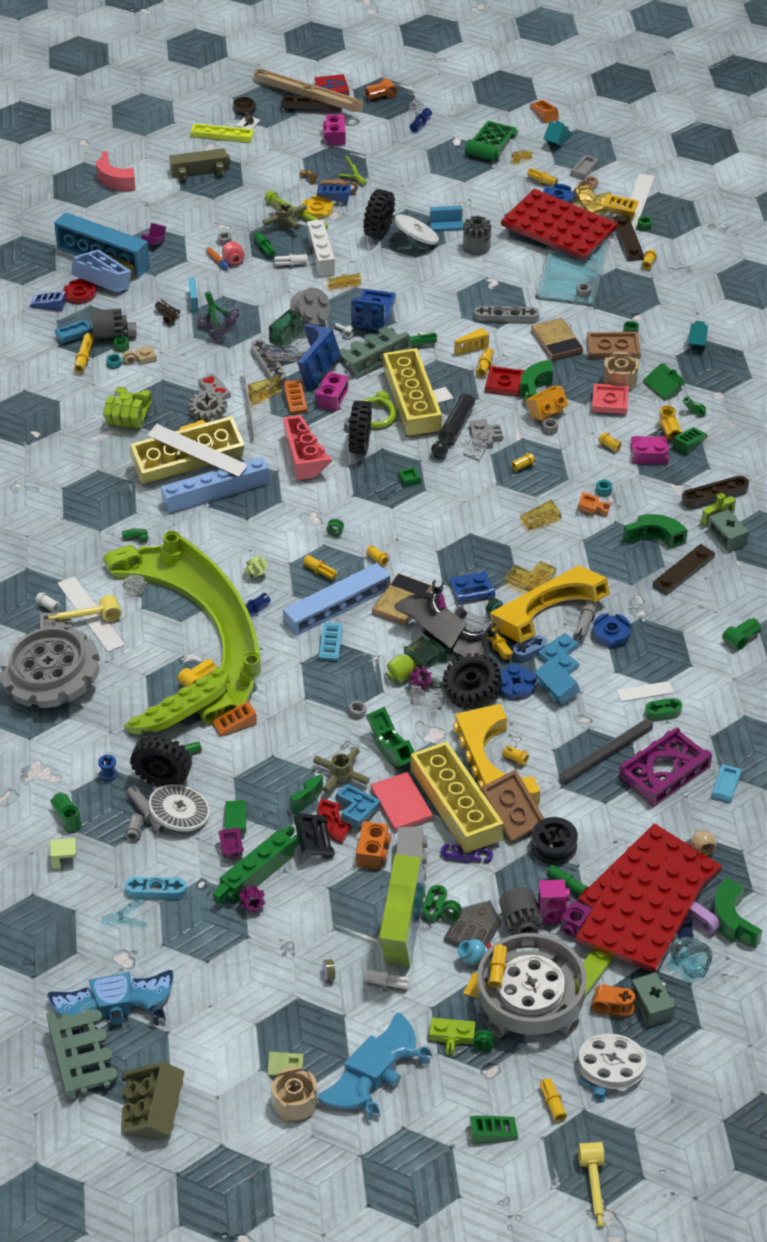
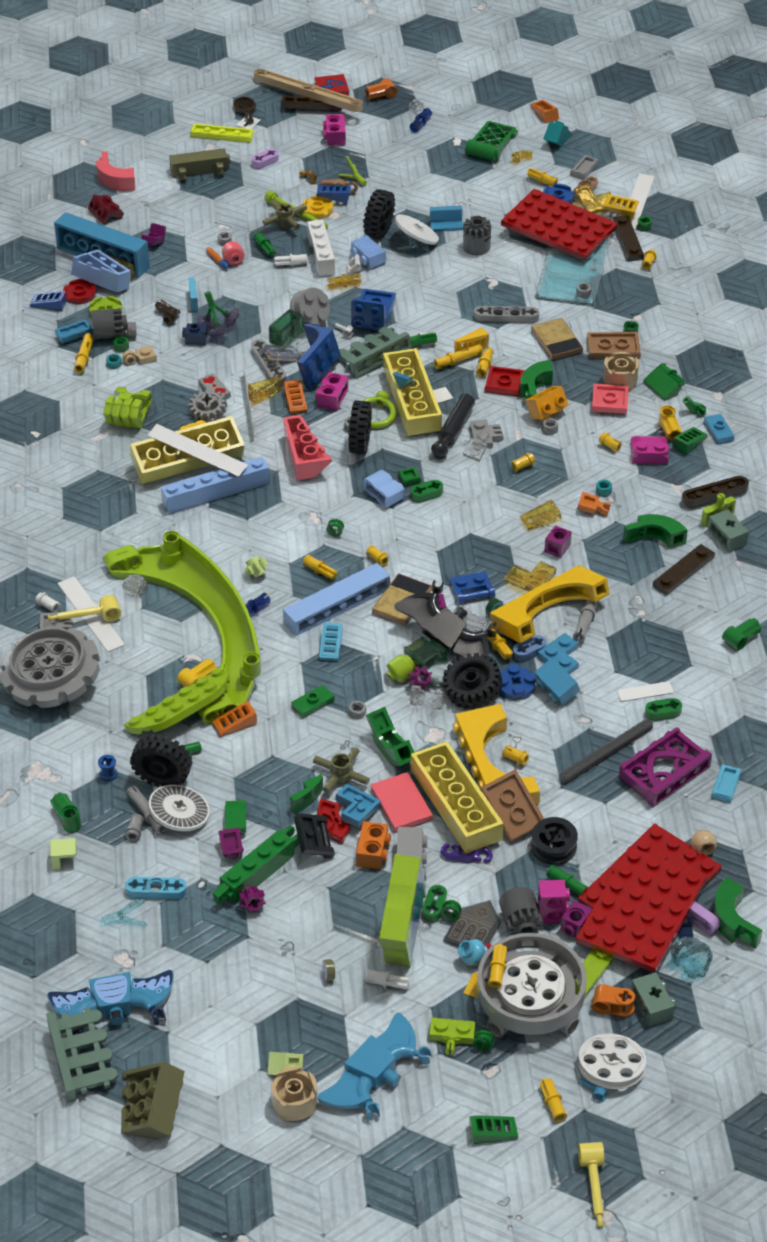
green arm [122,528,149,542] -> none
blue plate [592,613,631,648] -> none
teal slope [688,321,708,347] -> none
none -> dark red bracket [88,194,124,224]
none -> lime tile [89,296,123,317]
none -> dark blue brick [182,321,208,346]
none -> lavender beam [252,149,279,169]
none -> green plate [291,685,335,718]
none -> white slope [347,254,362,276]
none -> light blue brick [350,235,386,270]
none -> light blue brick [364,470,404,508]
none -> dark azure slope [393,372,414,389]
none -> green beam [410,480,443,502]
none -> yellow pin [433,344,483,370]
none -> magenta brick [544,525,572,558]
none -> dark azure plate [704,413,734,444]

